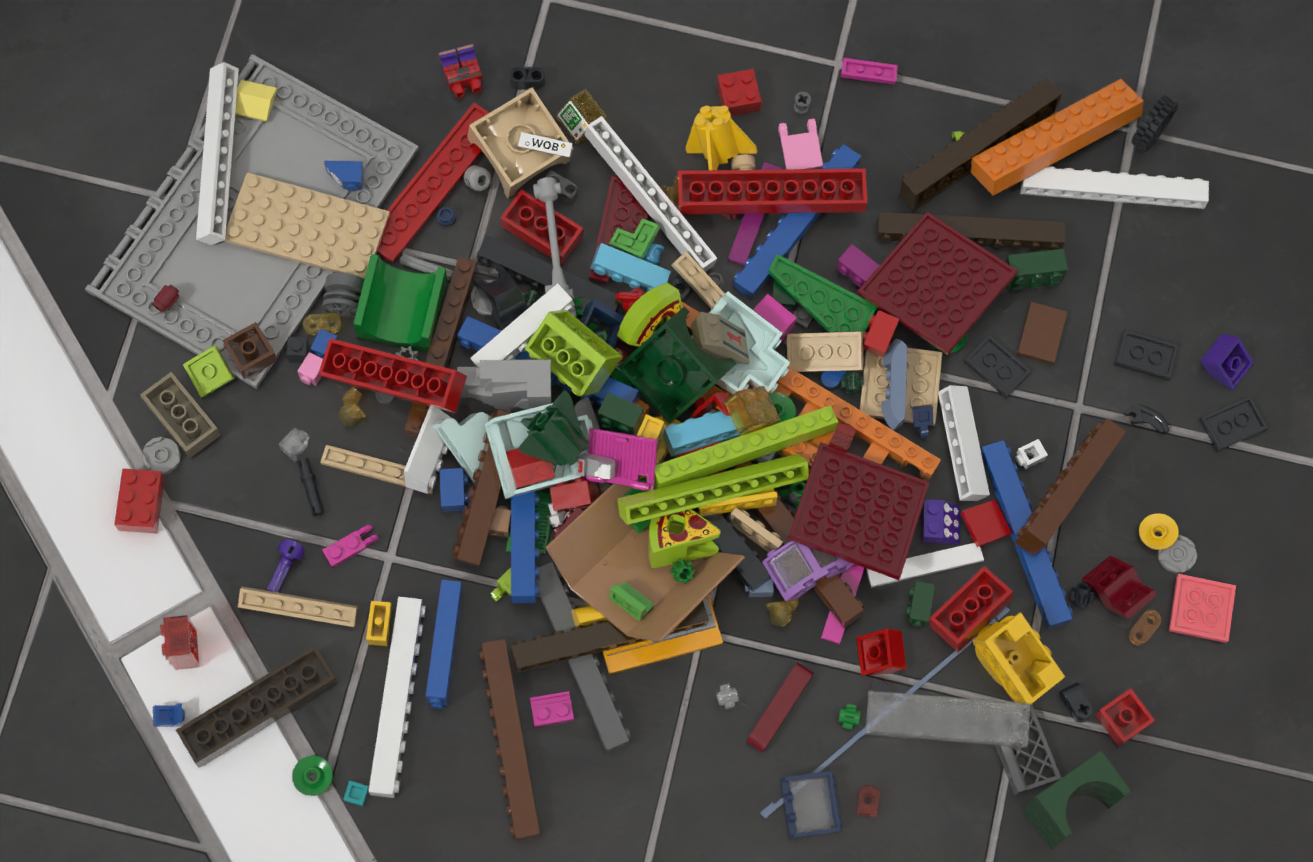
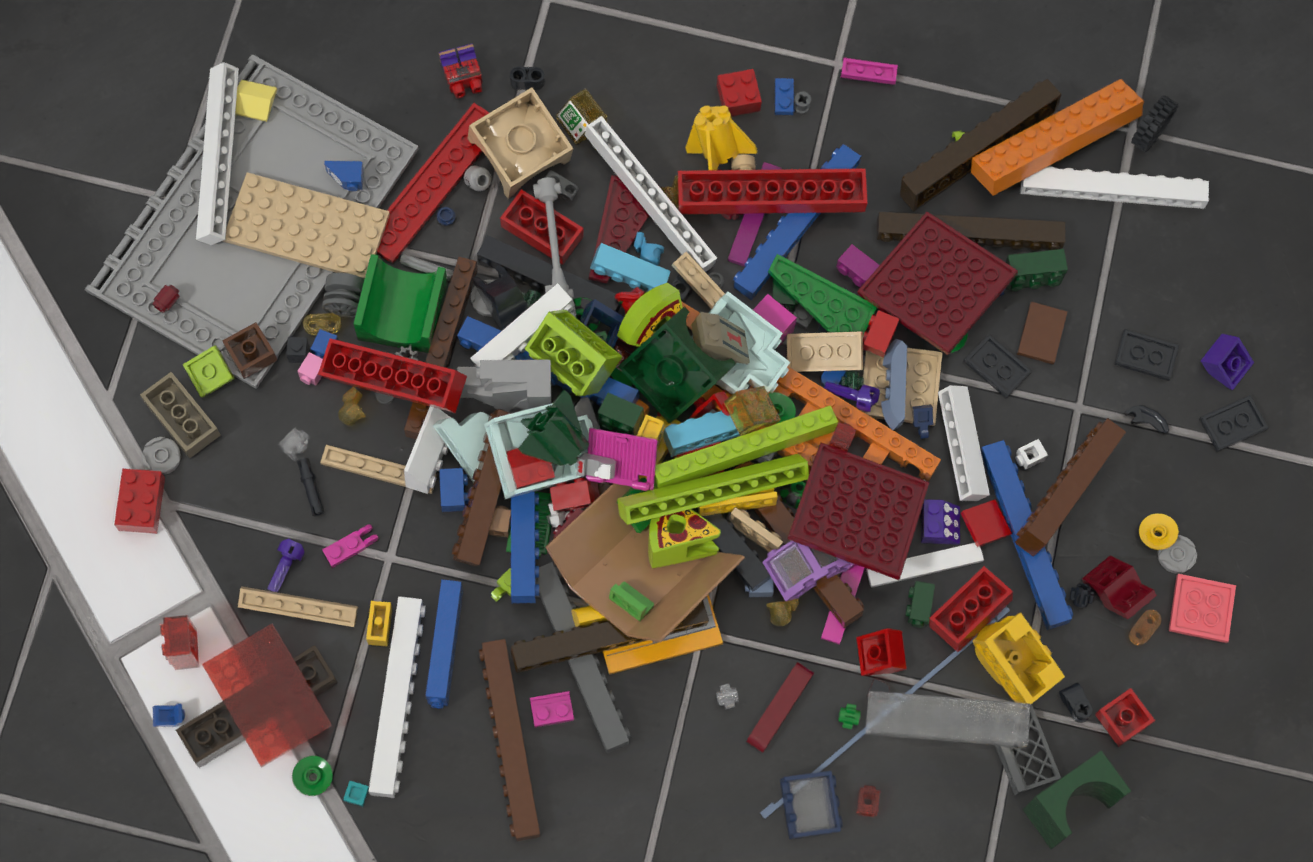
white sticker [518,132,573,157] -> none
bright green plate [609,218,660,259] -> none
green gear [669,558,696,584] -> none
bright pink flag [778,119,823,169] -> none
none -> clear red plate [202,624,332,768]
none -> blue plate [775,78,794,115]
none -> dark purple piece [824,382,880,412]

